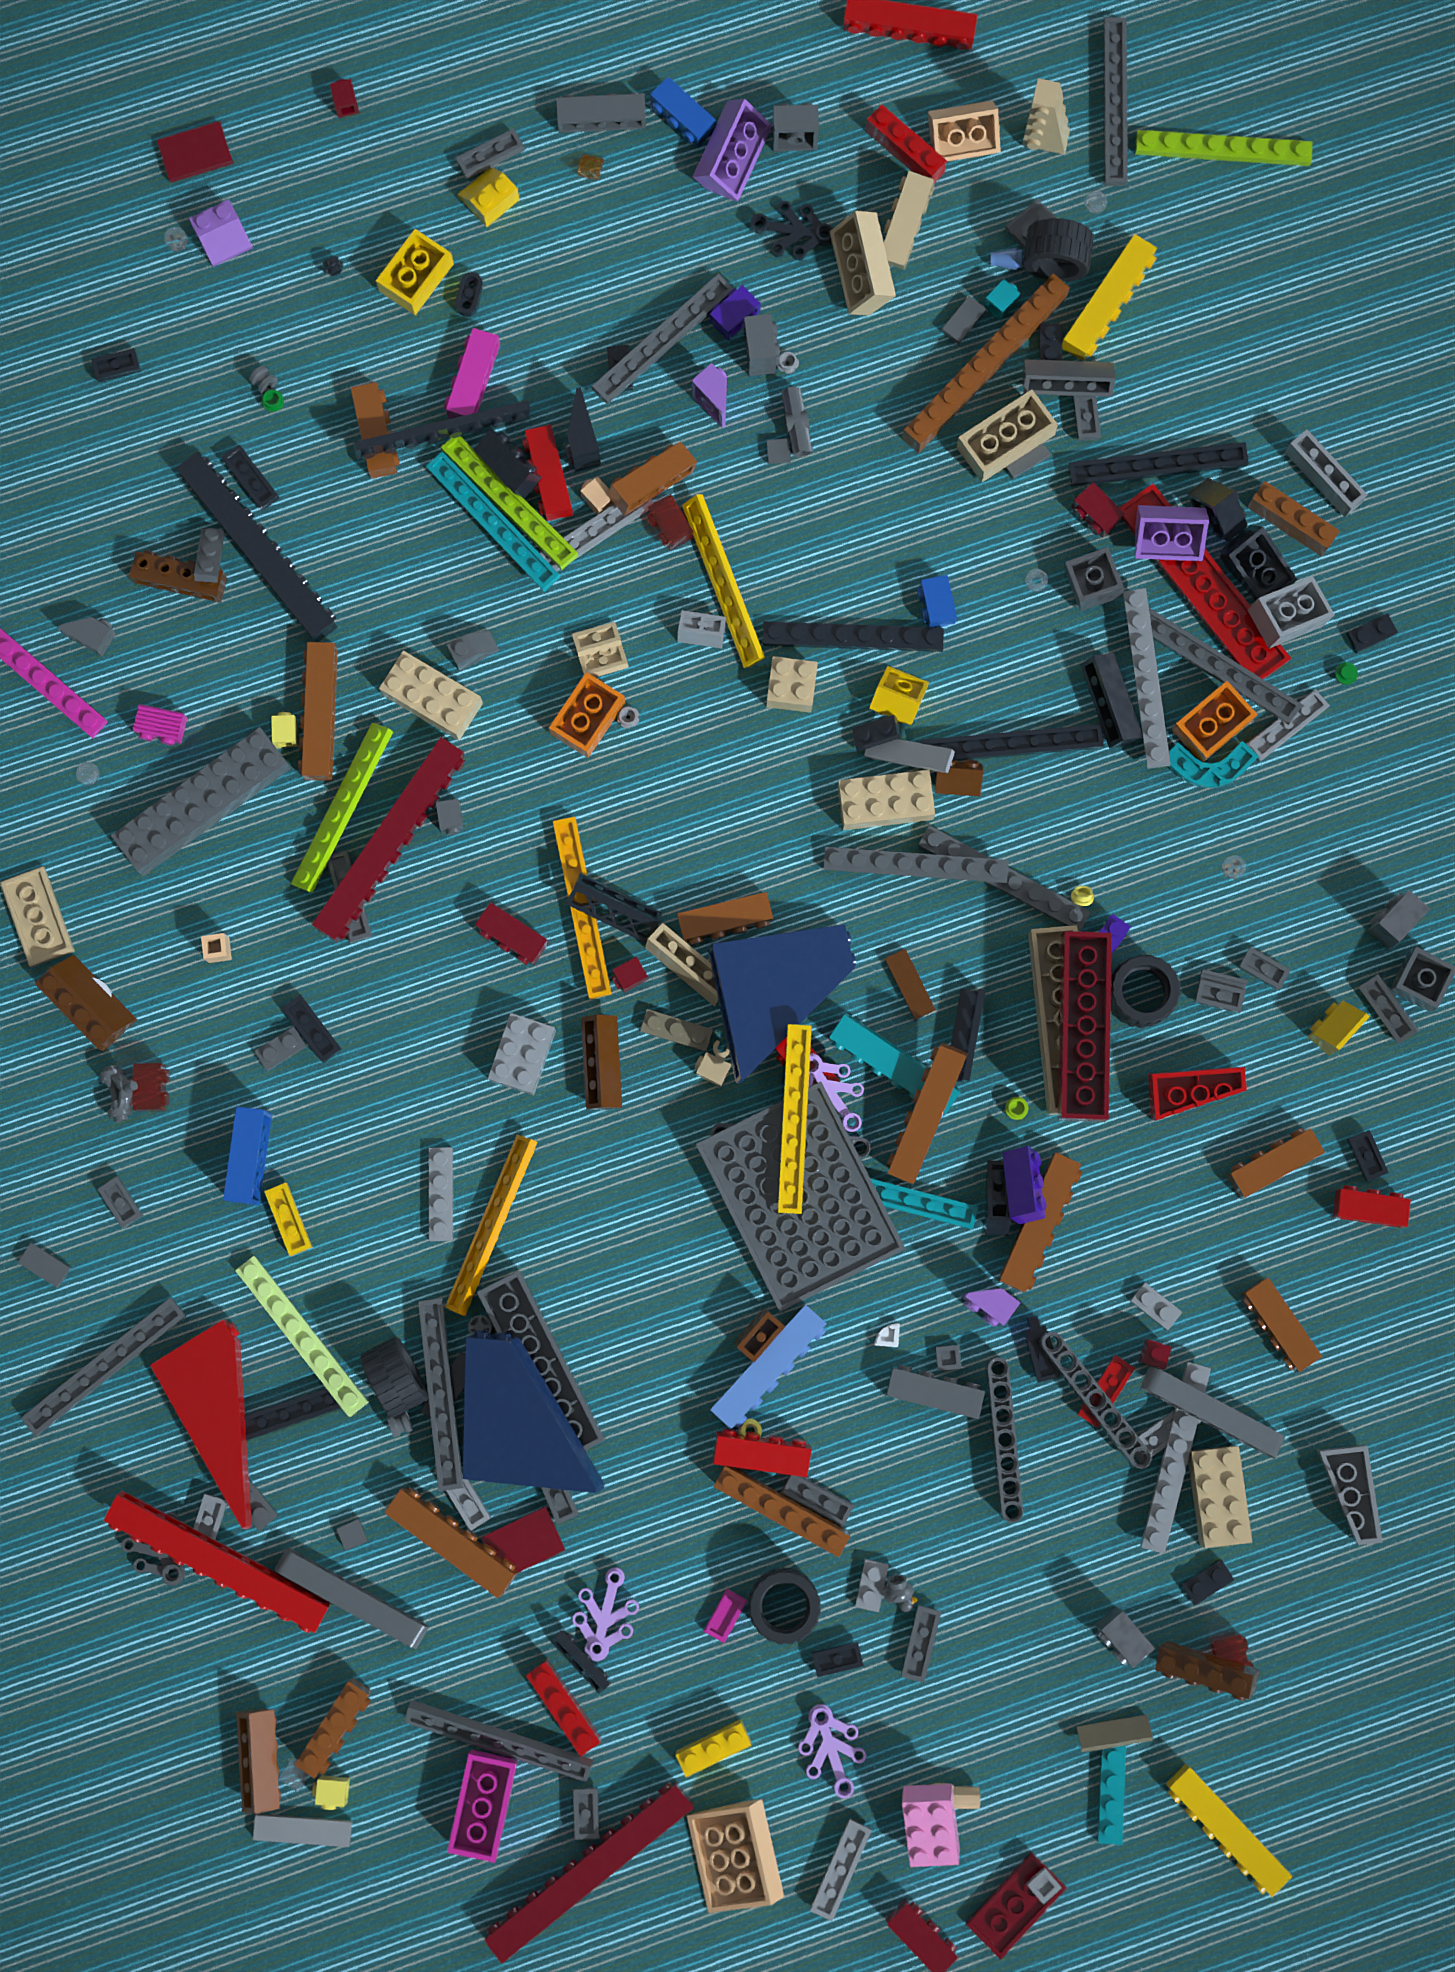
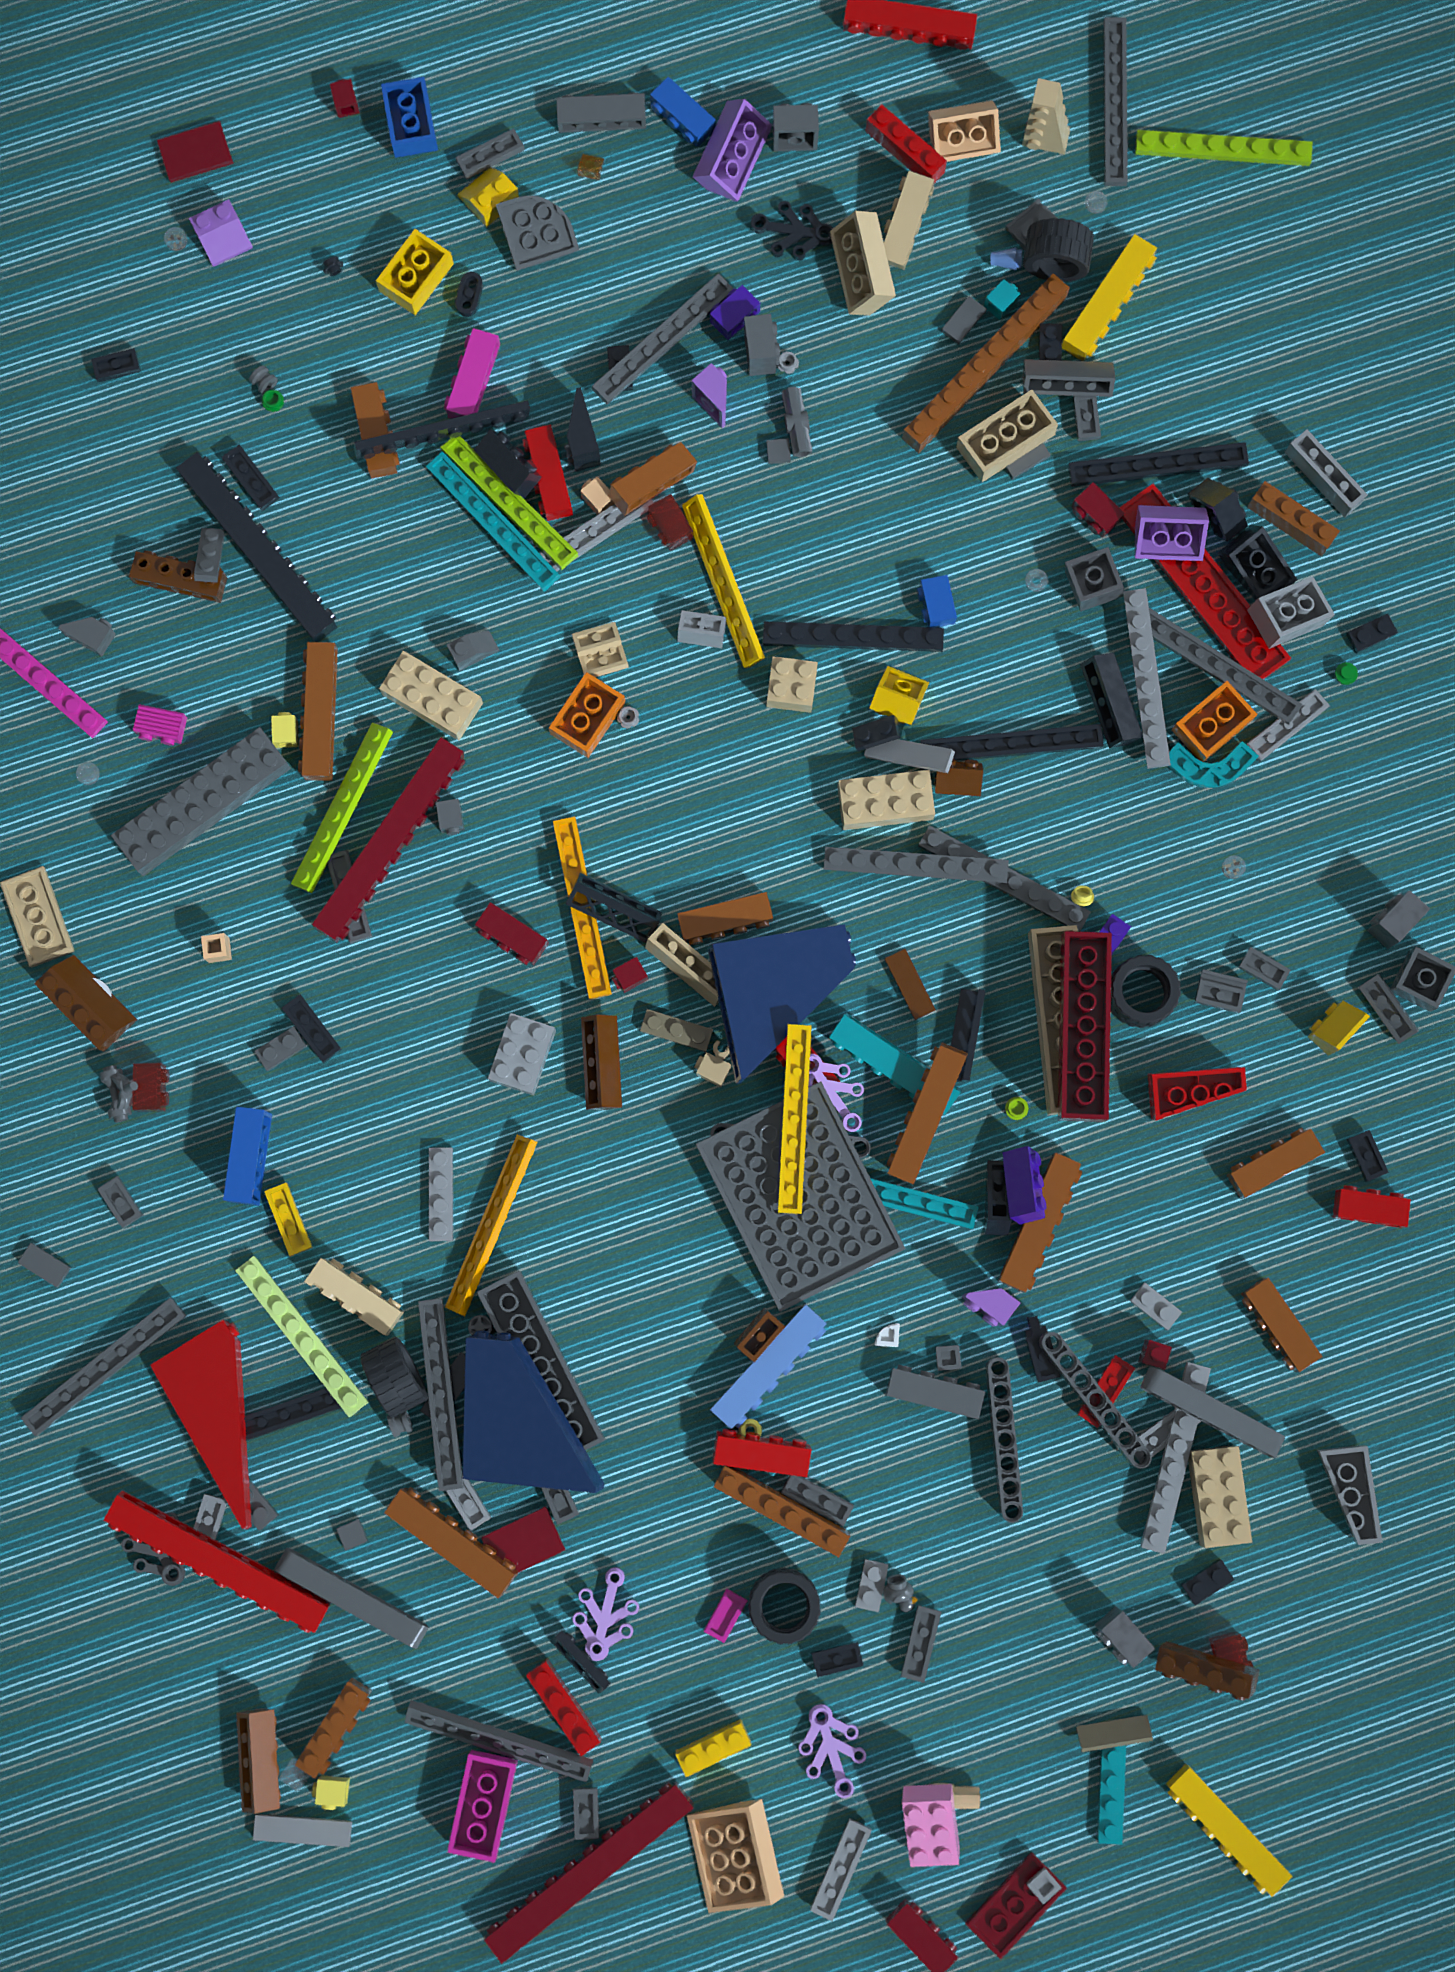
none -> tan wedge [304,1258,404,1336]
none -> blue brick [381,77,438,158]
none -> dark grey plate [496,196,580,271]

